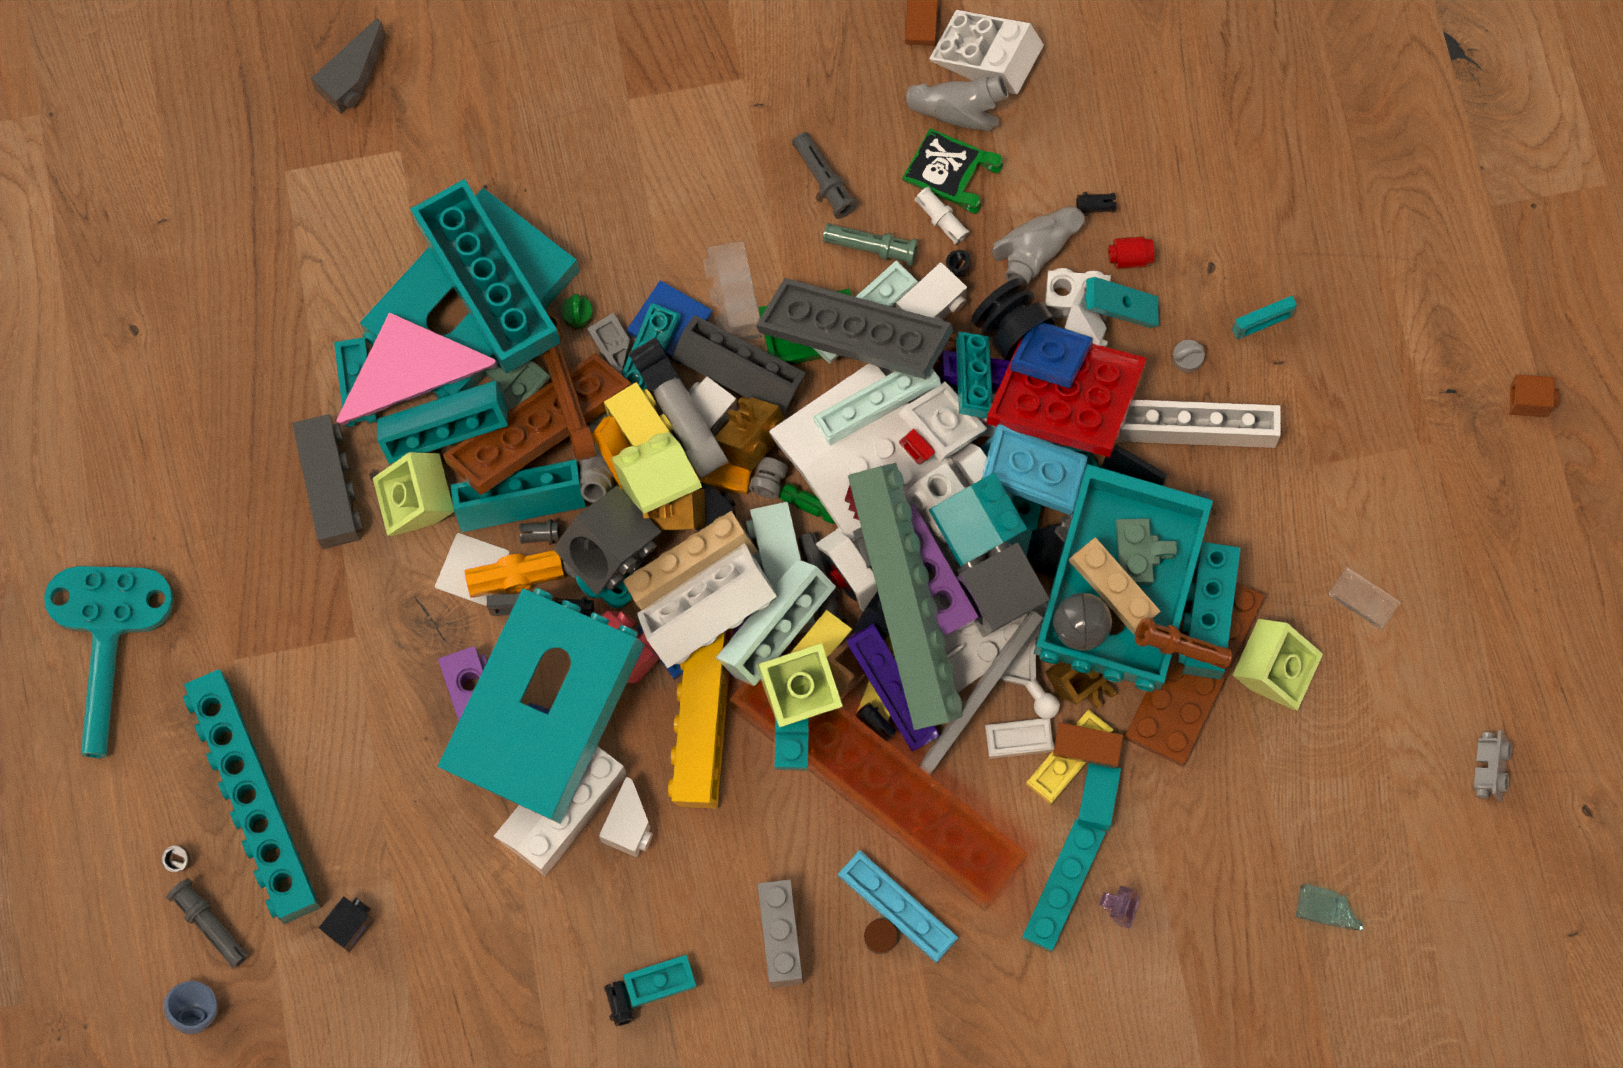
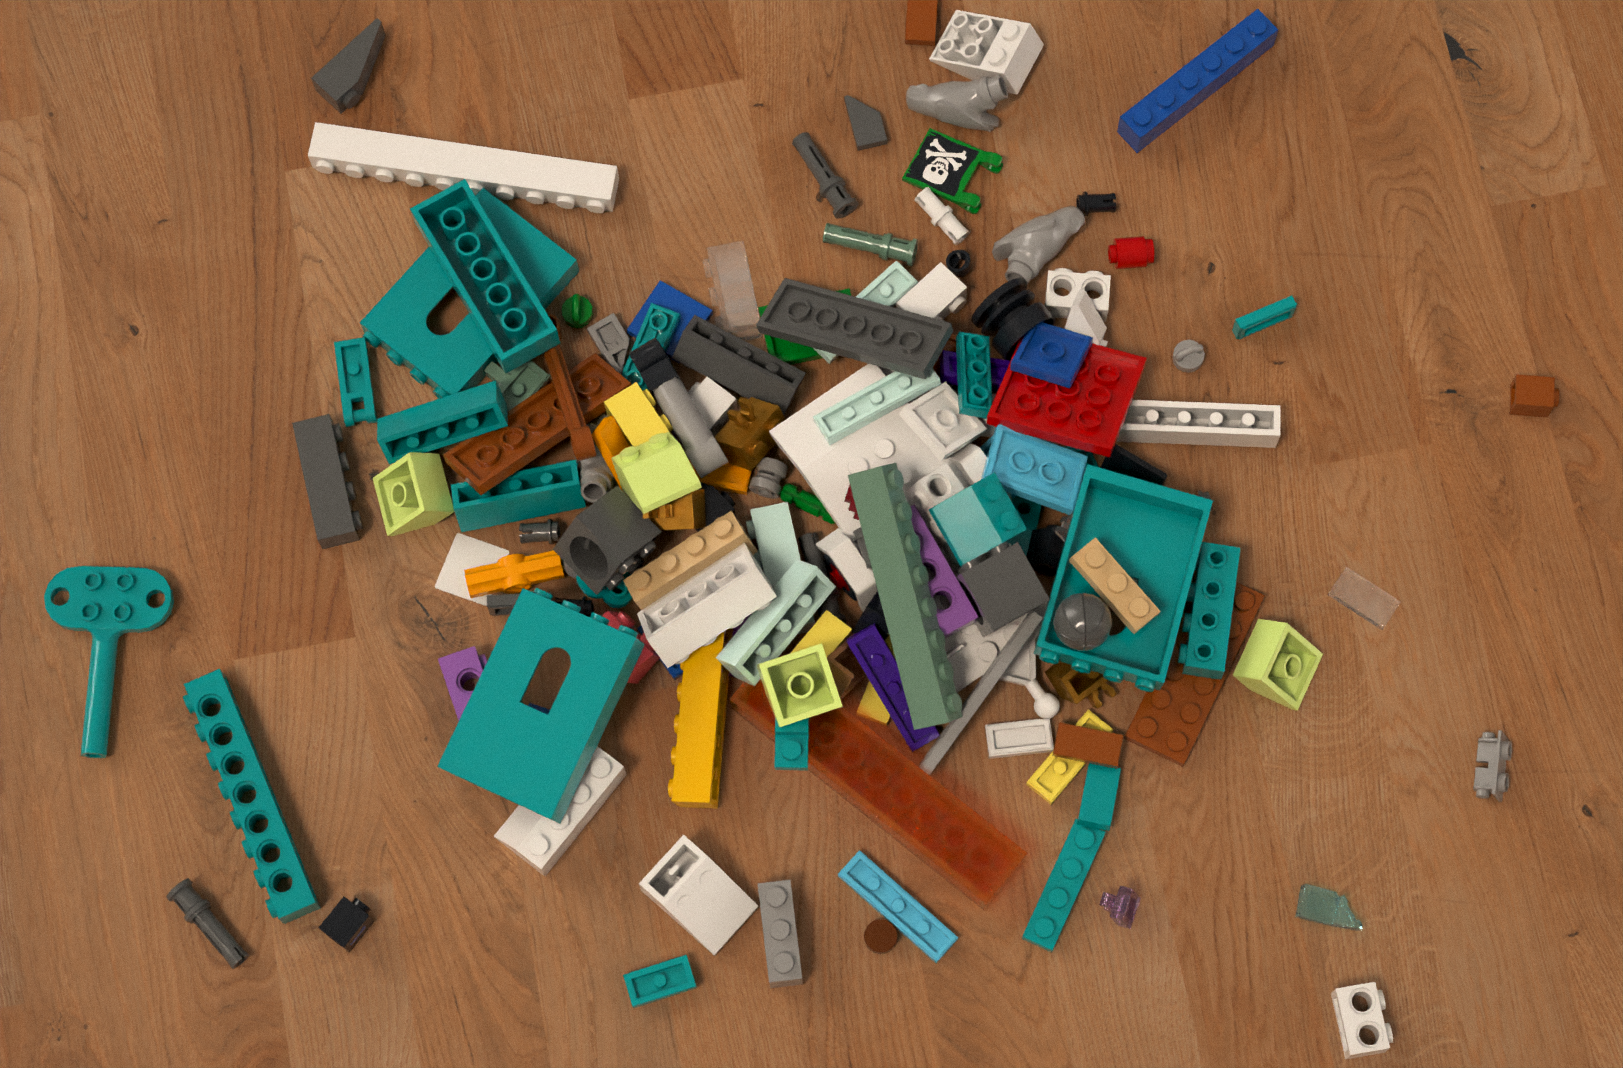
hinge [162,845,190,872] -> none
sand blue piece [164,981,218,1034] -> none
bright pink tile [336,313,498,425] -> none
white slope [599,777,653,858] -> none
black pin [604,981,636,1026] -> none
black pin [855,702,896,744] -> none
red tile [898,428,935,465] -> none
teal tile [1085,277,1159,329] -> none
sand green hinge [1115,519,1177,585] -> none
dark orange pin [1135,617,1232,669] -> none
none -> white brick [308,122,619,213]
none -> white slope [639,835,759,956]
none -> dark grey tile [844,95,887,151]
none -> blue brick [1117,9,1278,153]
none -> white brick [1331,982,1393,1059]

